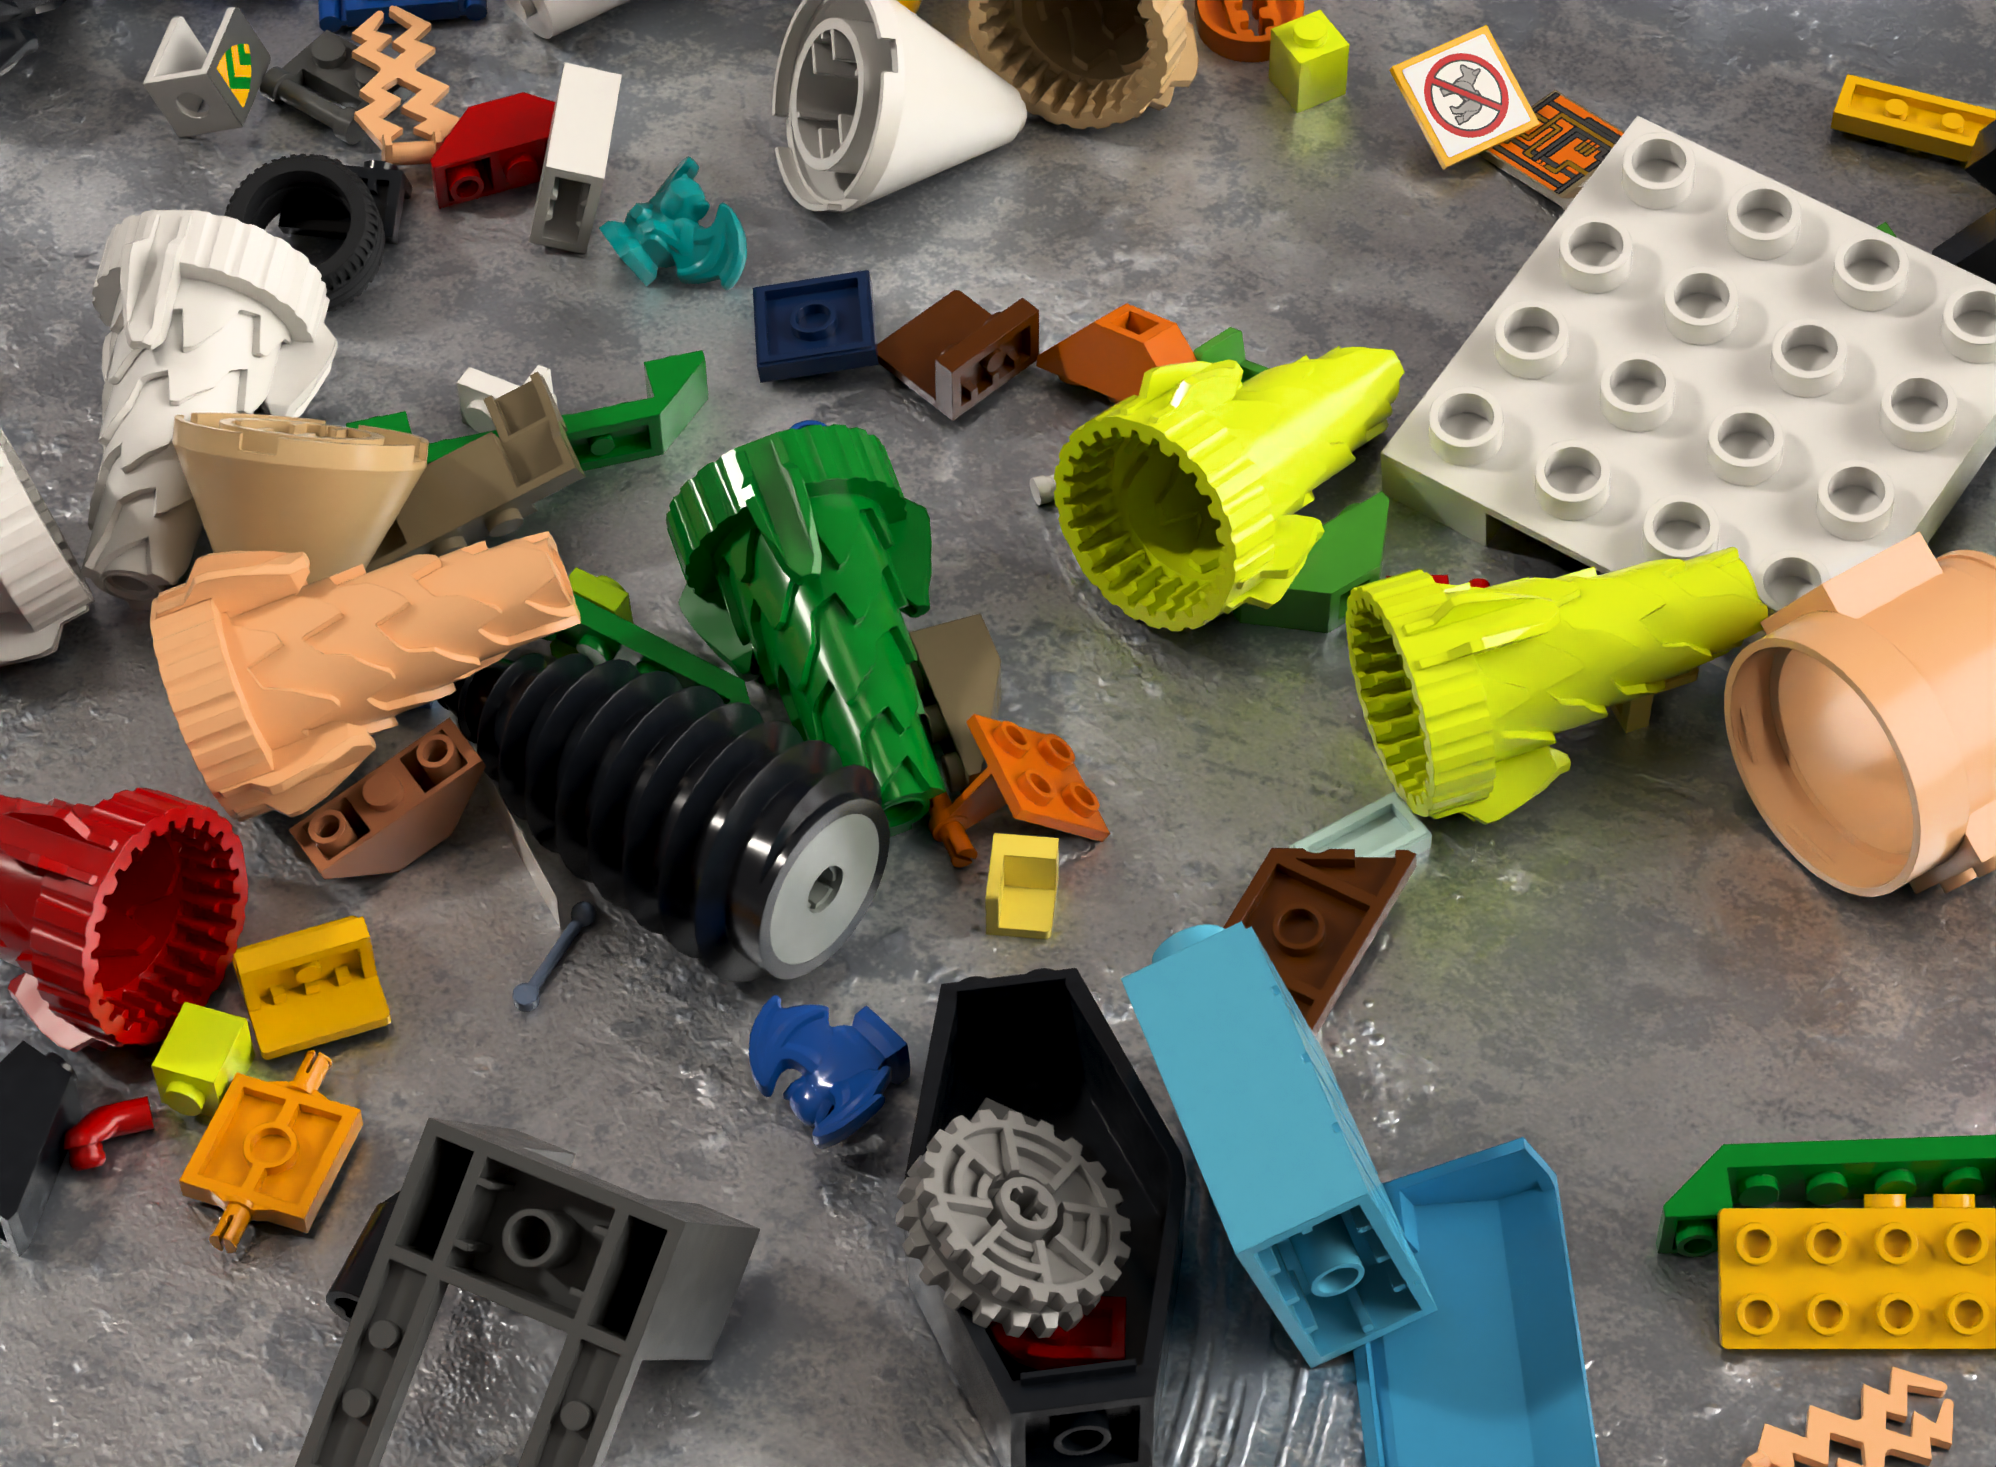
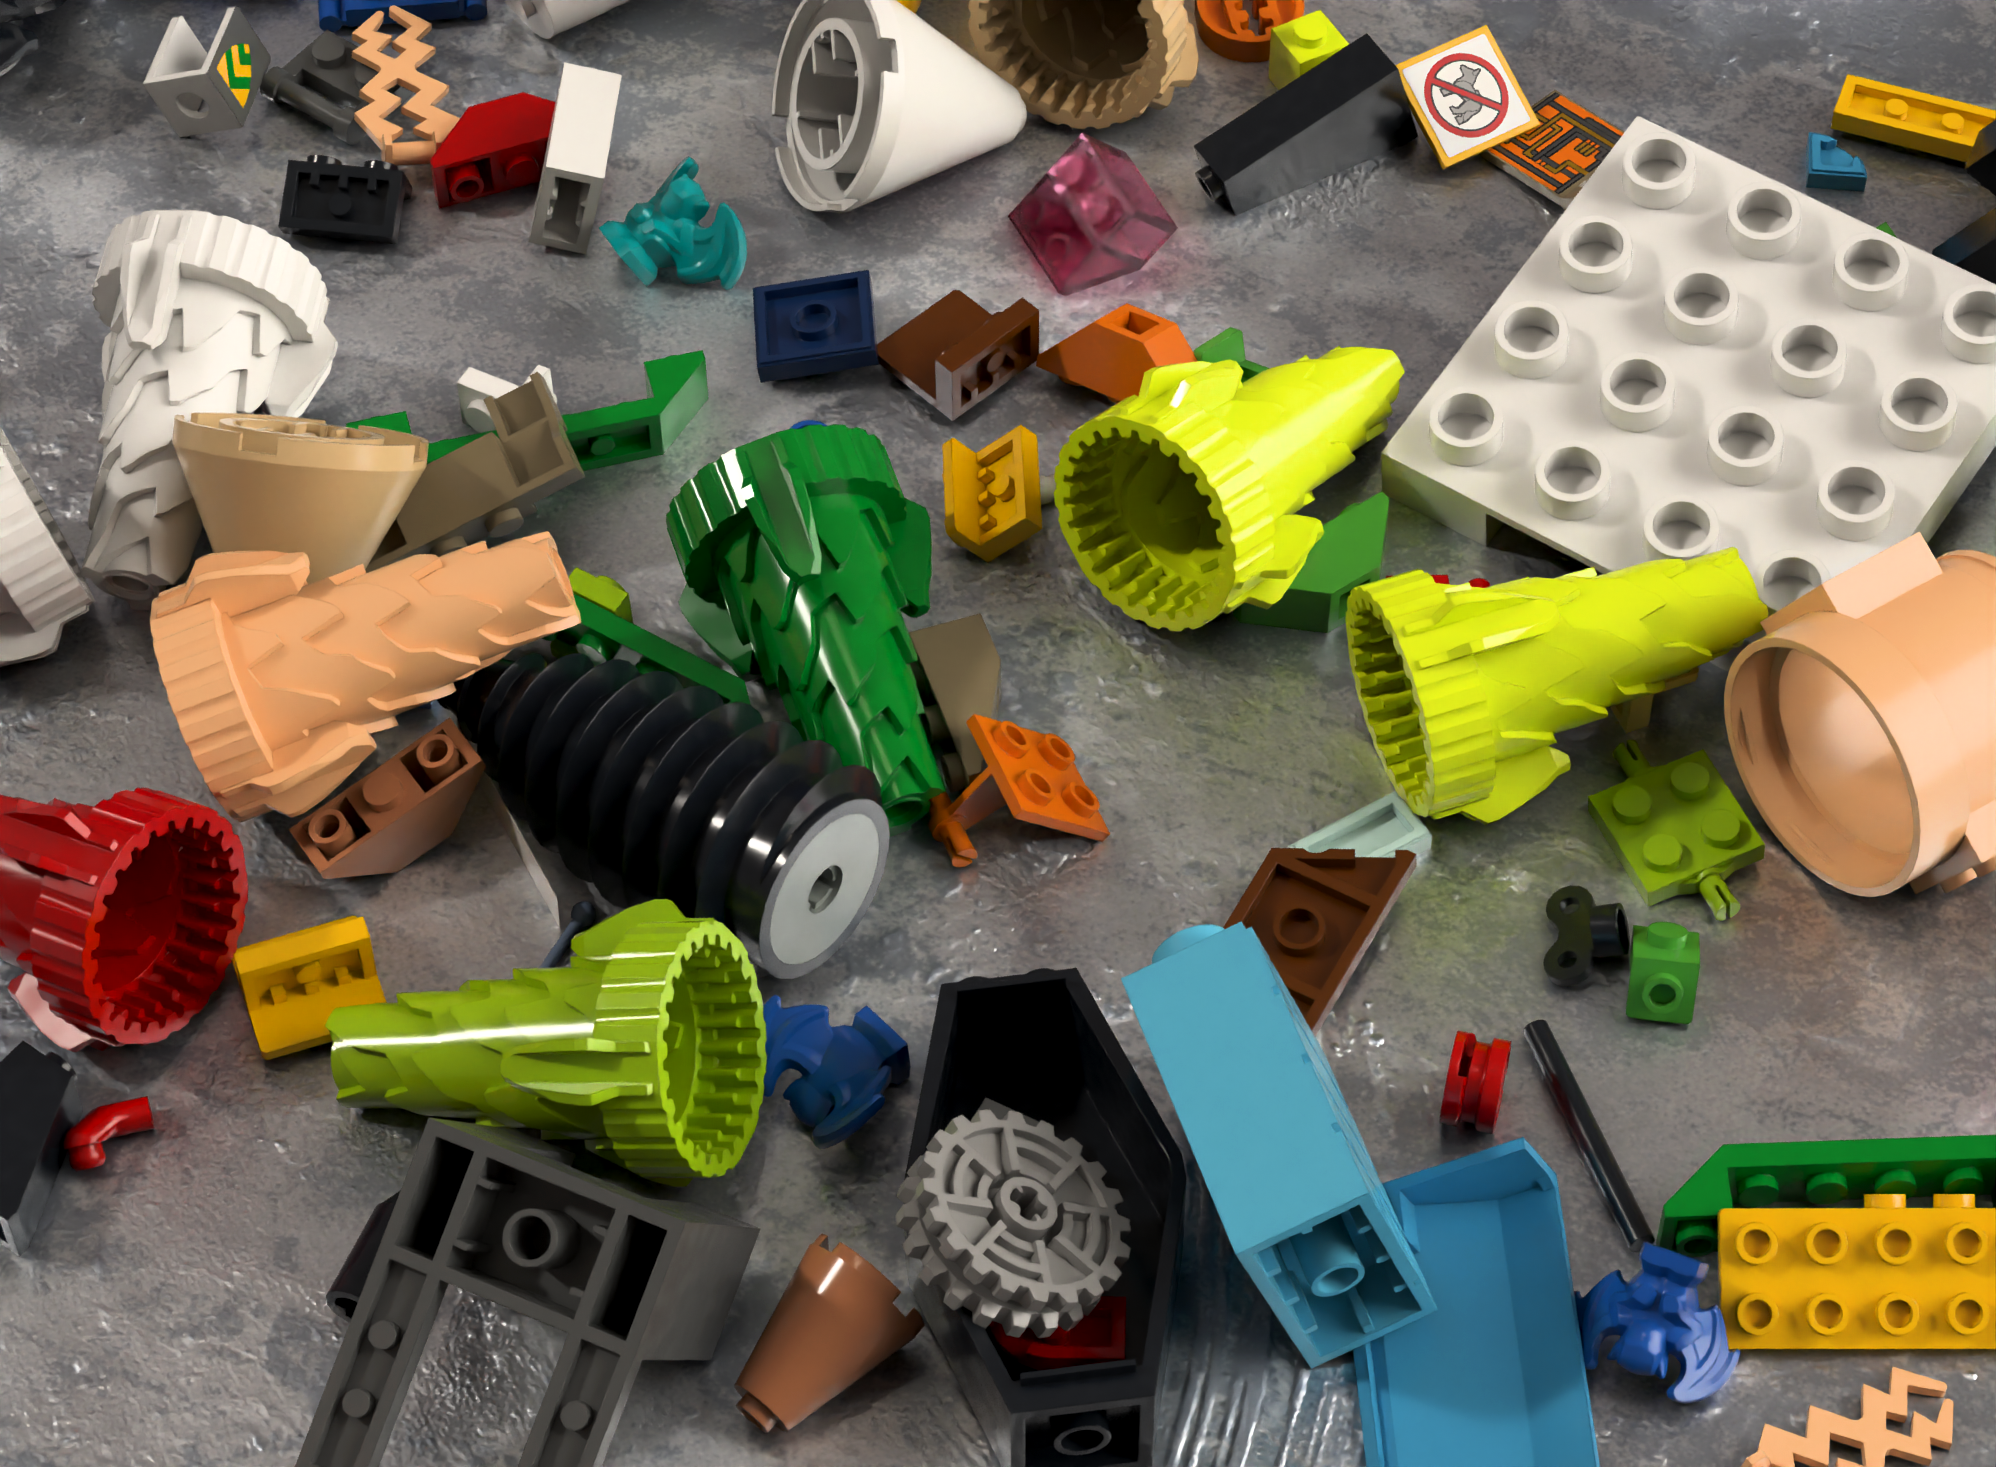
neon yellow brick [151,1002,256,1117] -> none
light orange plate [179,1050,363,1253] -> none
black tyre [224,154,385,314] -> none
light yellow panel [985,833,1059,939] -> none
none -> lime cone [325,899,767,1187]
none -> nougat cone [734,1234,925,1433]
none -> yellow bracket [942,424,1043,563]
none -> clear pink slope [1008,133,1178,296]
none -> black slope [1194,33,1418,216]
none -> red wheel [1439,1031,1512,1134]
none -> black bar [1523,1020,1655,1252]
none -> black piece [1543,885,1630,987]
none -> blue animal [1574,1242,1741,1404]
none -> lime plate [1588,740,1765,921]
none -> bright green bracket [1626,922,1700,1024]
none -> dark azure tile [1806,132,1867,192]

